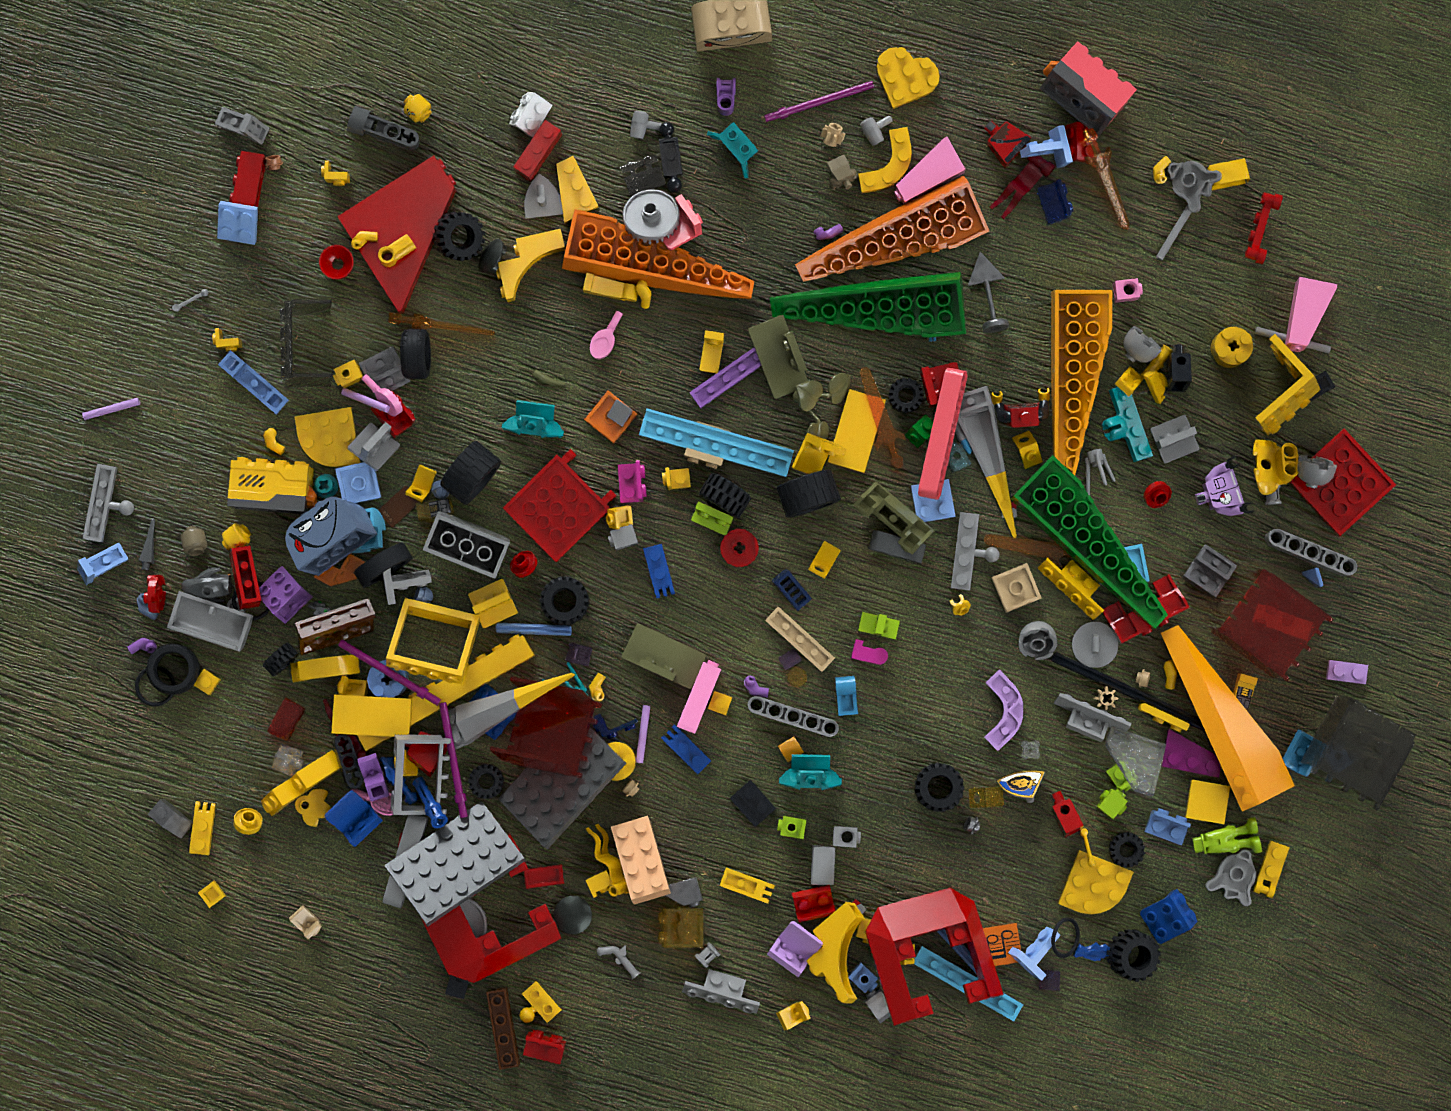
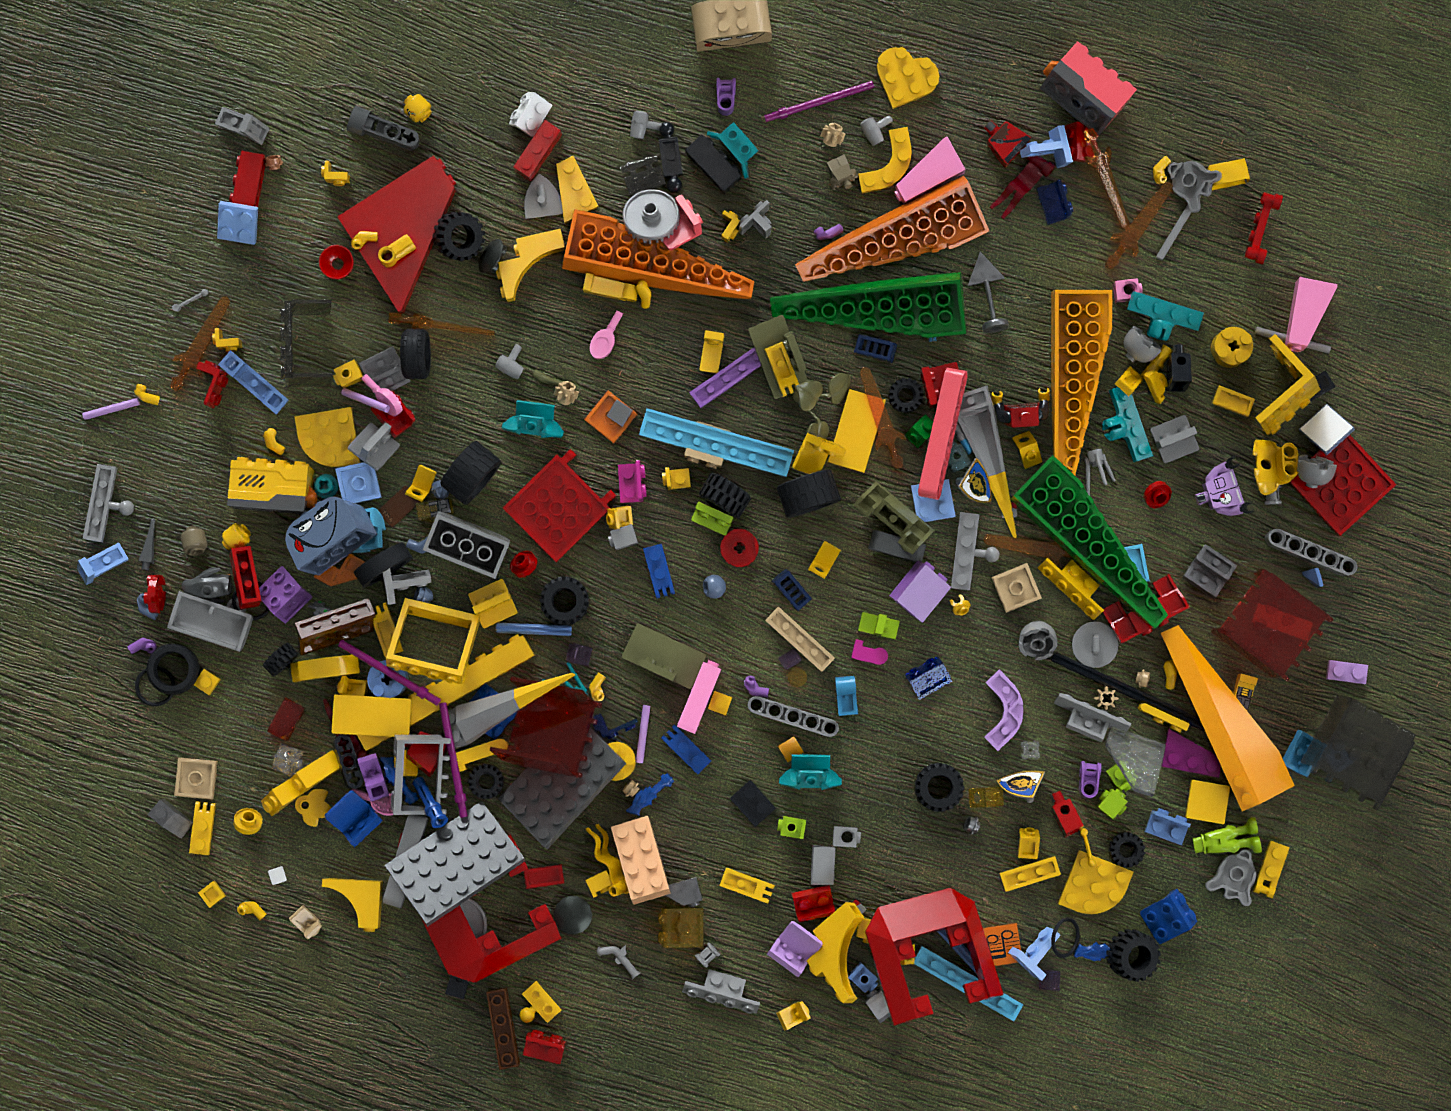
none -> yellow arm [134,384,160,406]
none -> clear orange sword [170,297,230,391]
none -> tan tile [174,757,218,800]
none -> red bracket [196,360,229,409]
none -> yellow arm [237,901,267,921]
none -> white sticker [268,866,287,885]
none -> yellow arch [322,878,383,932]
none -> yellow hinge [373,603,404,658]
none -> sand blue arm [406,536,428,554]
none -> yellow leg [456,739,509,772]
none -> light grey piece [495,344,524,379]
none -> tan gear [554,381,579,405]
none -> blue piece [626,773,675,816]
none -> black brick [685,135,741,195]
none -> sand blue piece [703,575,726,599]
none -> yellow bracket [721,210,740,243]
none -> light grey bracket [739,200,771,239]
none -> yellow hinge [764,342,799,397]
none -> dark blue slope [854,334,897,363]
none -> medium lavender brick [889,560,951,623]
none -> clear blue bracket [905,656,952,700]
none -> shield [956,458,991,503]
none -> yellow plate [999,856,1061,892]
none -> yellow bracket [1018,827,1040,859]
none -> medium lavender piece [1079,761,1101,798]
none -> clear orange sword [1105,182,1173,270]
none -> teal plate [1127,291,1204,341]
none -> yellow plate [1212,385,1255,417]
none -> white tile [1299,404,1355,456]

